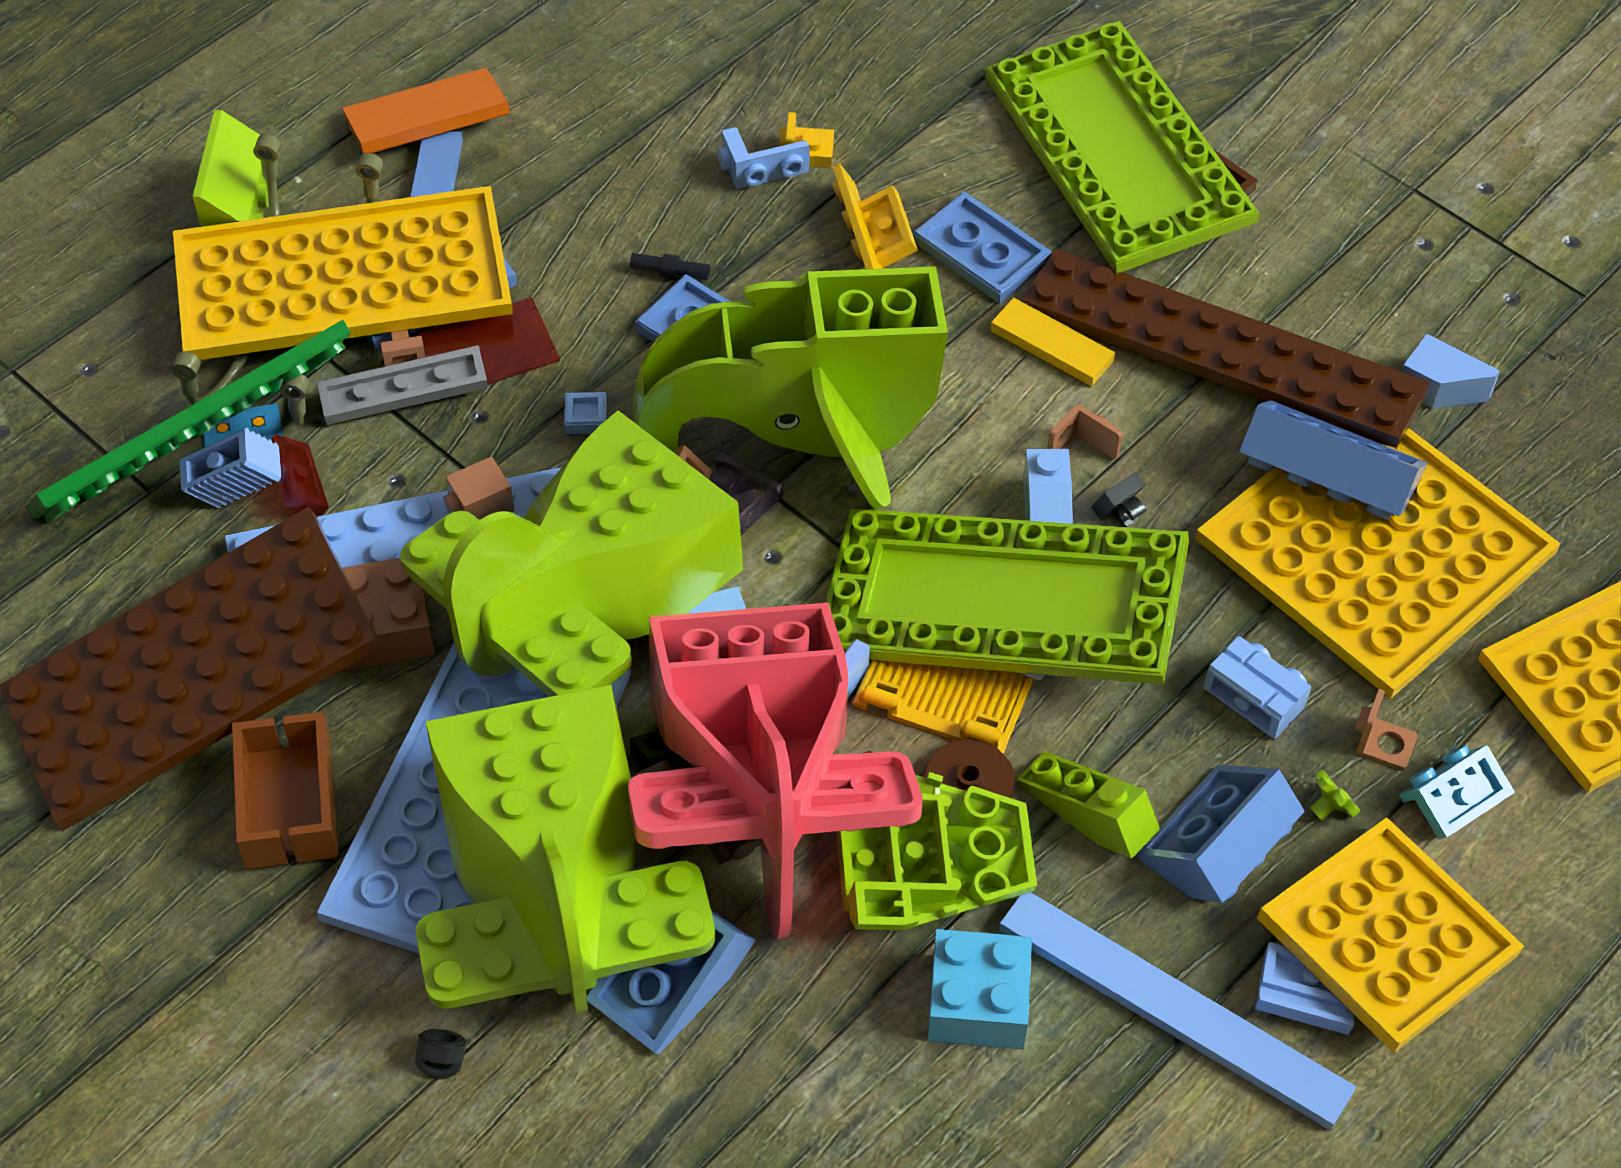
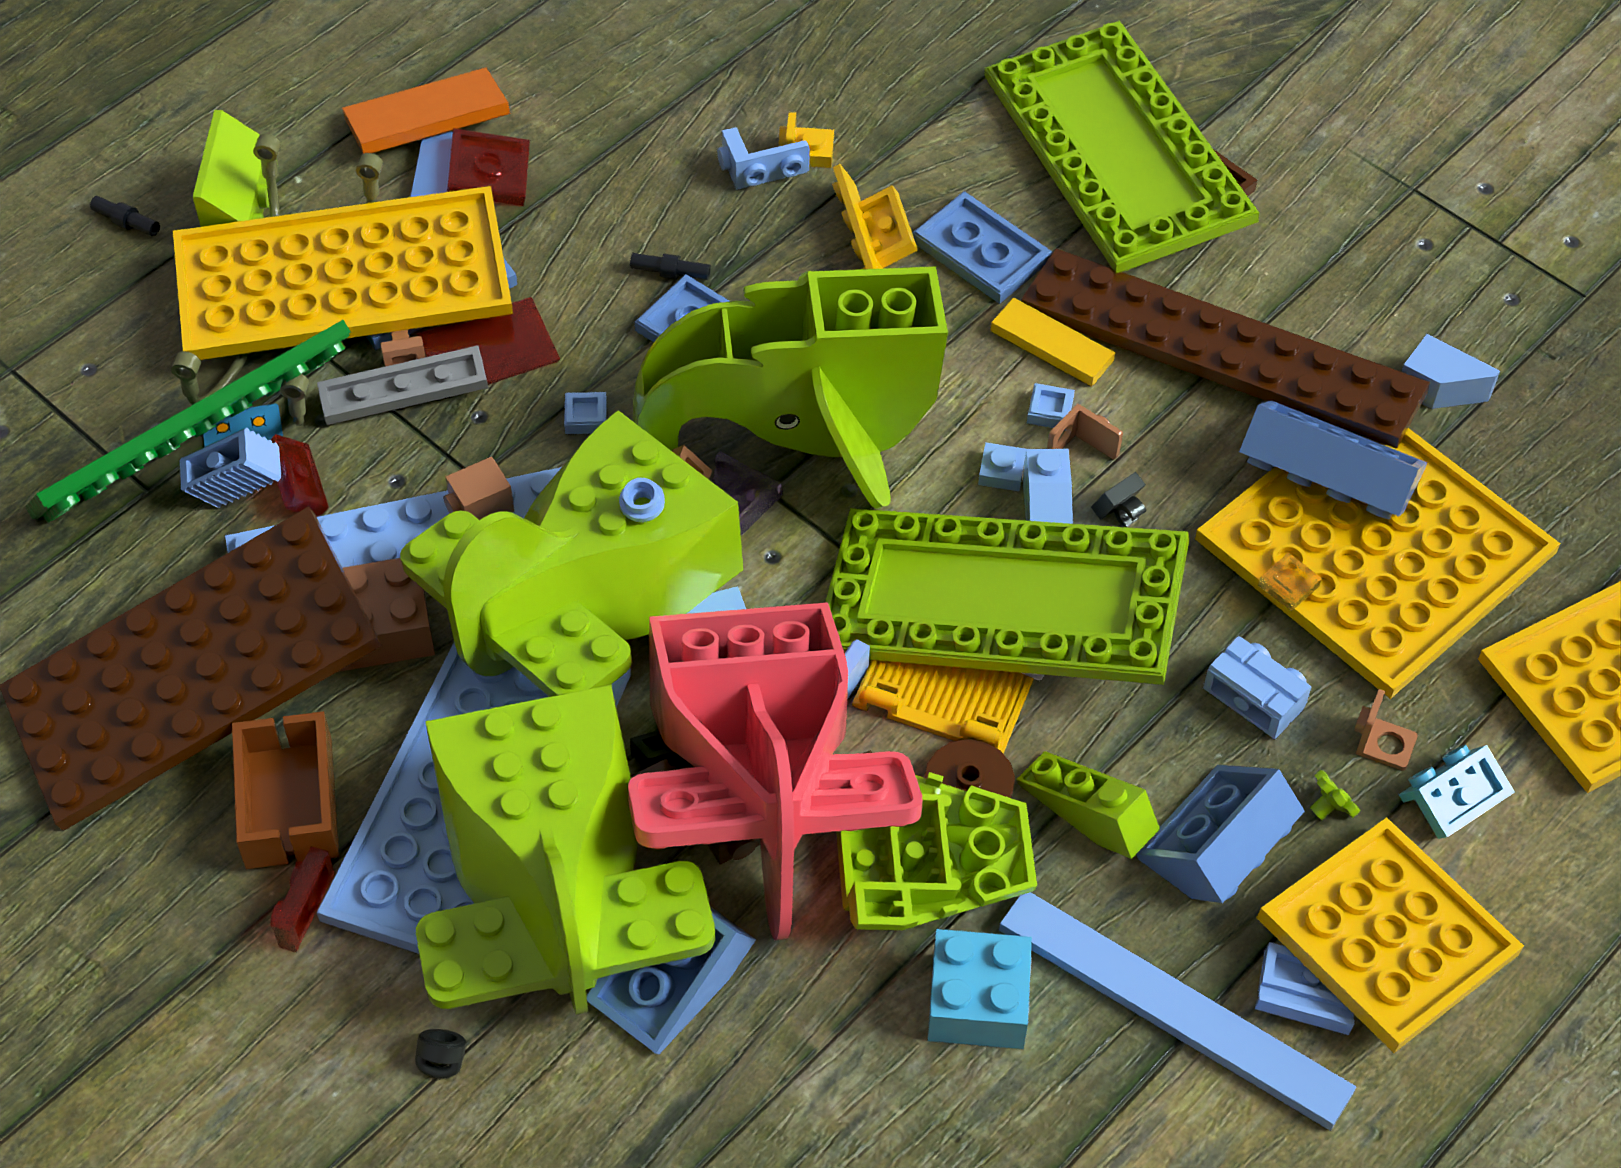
none -> black bar [90,196,160,236]
none -> clear red plate [270,846,335,953]
none -> clear red tile [447,128,530,206]
none -> light blue plate [619,478,665,522]
none -> light blue plate [978,442,1026,491]
none -> light blue tile [1027,383,1075,430]
none -> clear yellow tile [1258,552,1322,611]

